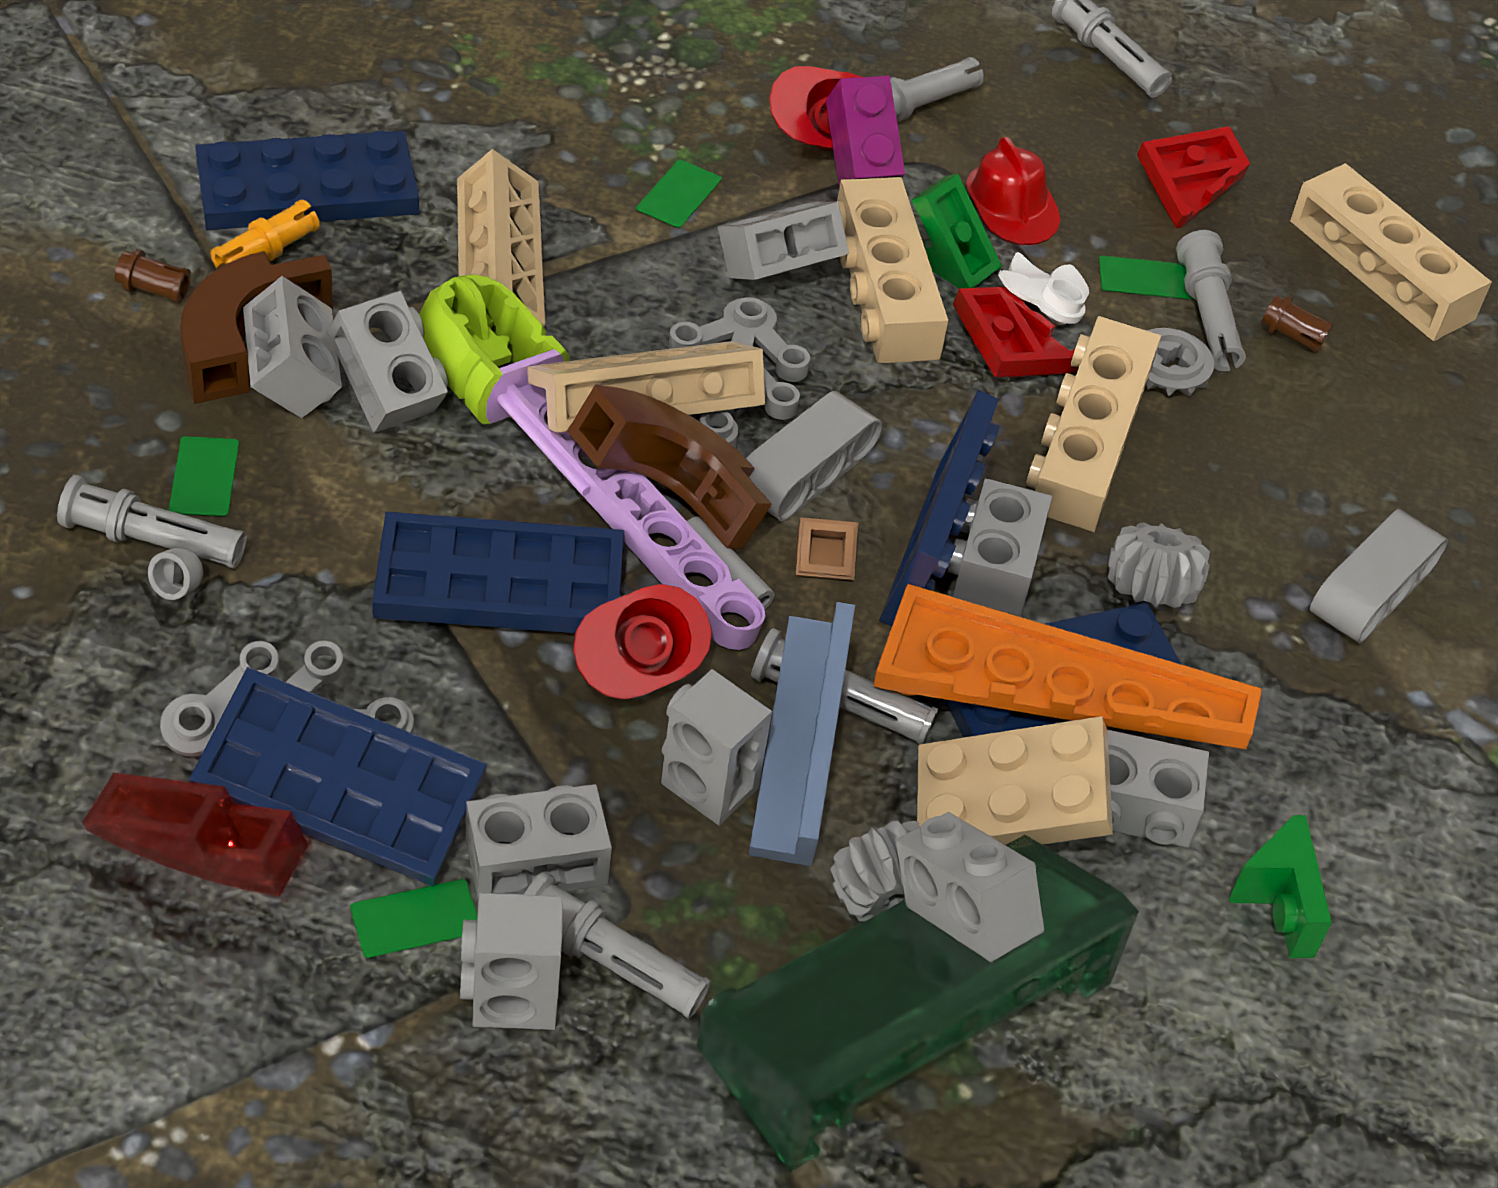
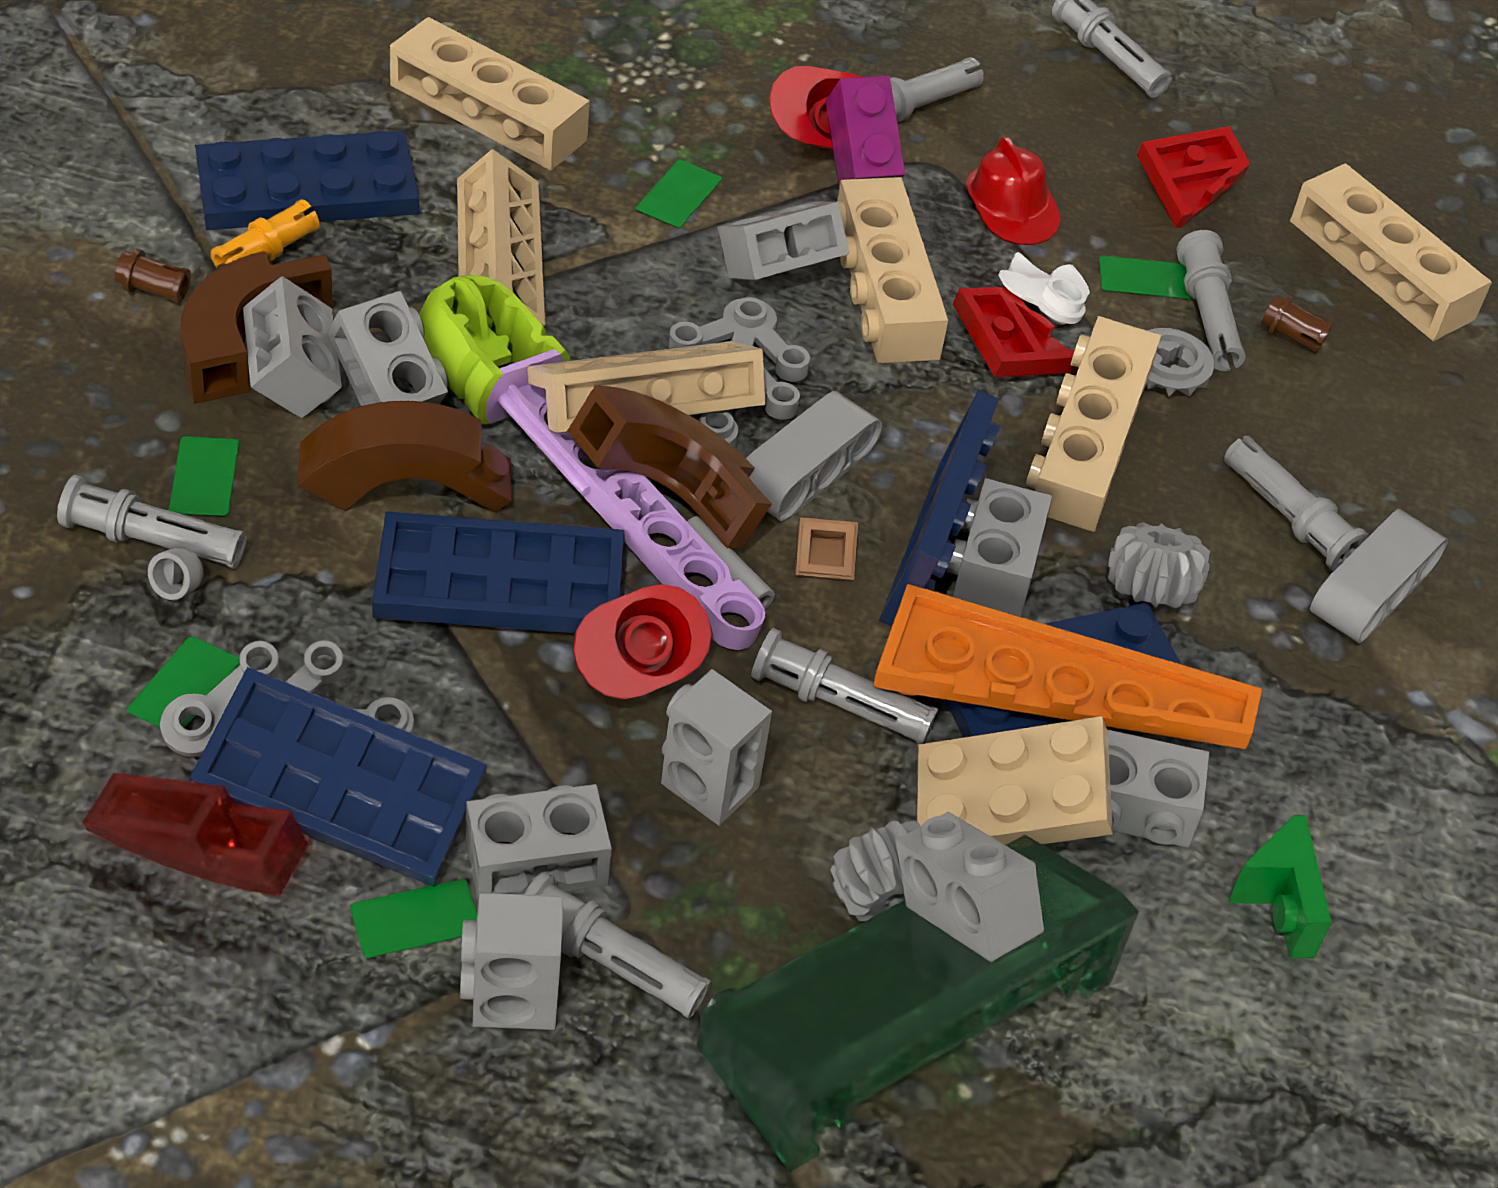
sand blue fence [748,602,855,866] -> none
green slope [911,173,1002,289] -> none
none -> green sticker [126,636,240,729]
none -> reddish brown arch [297,401,511,513]
none -> tan brick [390,17,590,170]
none -> light grey pin [1224,435,1370,572]

